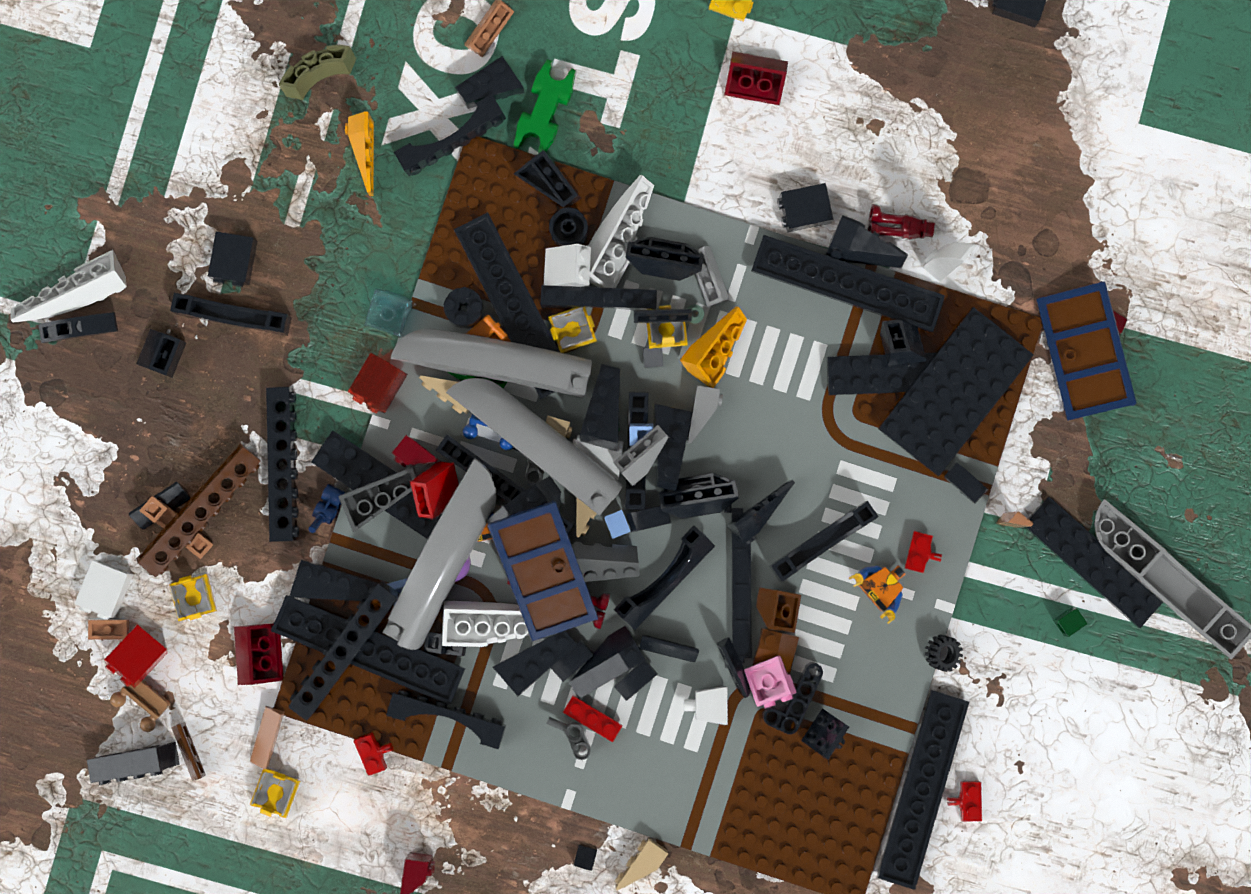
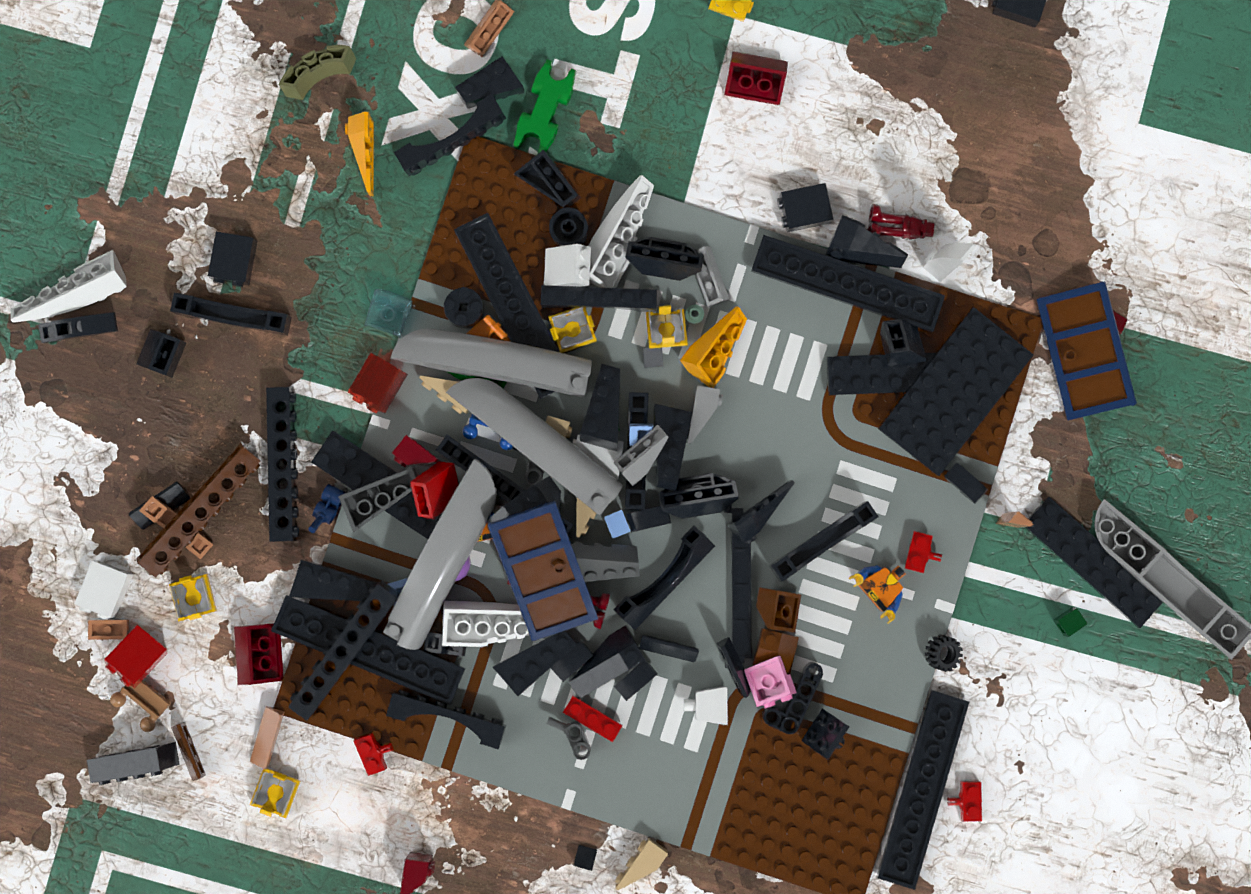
black slope [634,309,692,323] -> none

